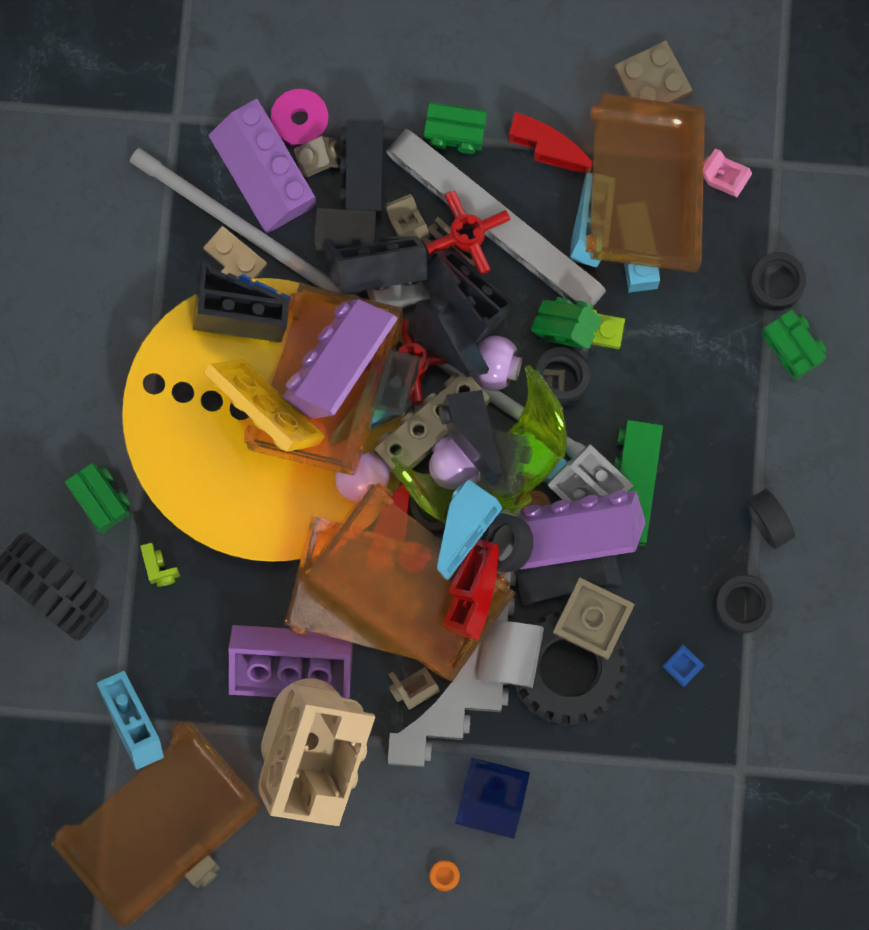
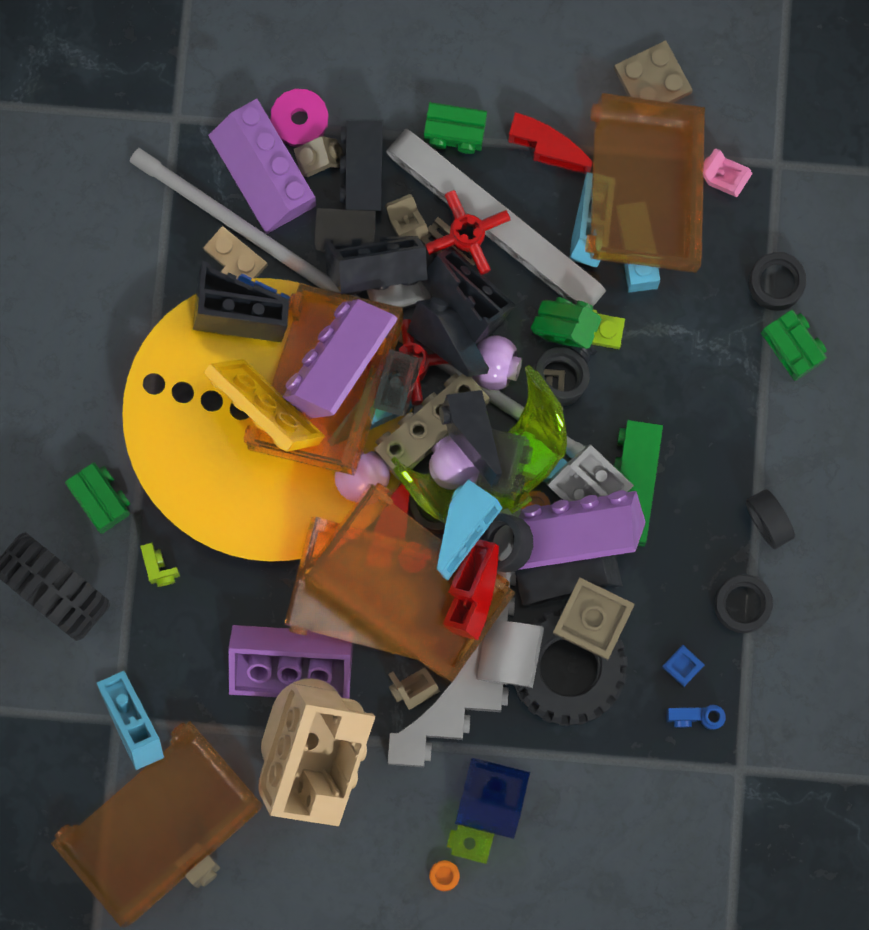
none -> clear neon green brick [447,825,494,864]
none -> blue plate [666,705,726,730]

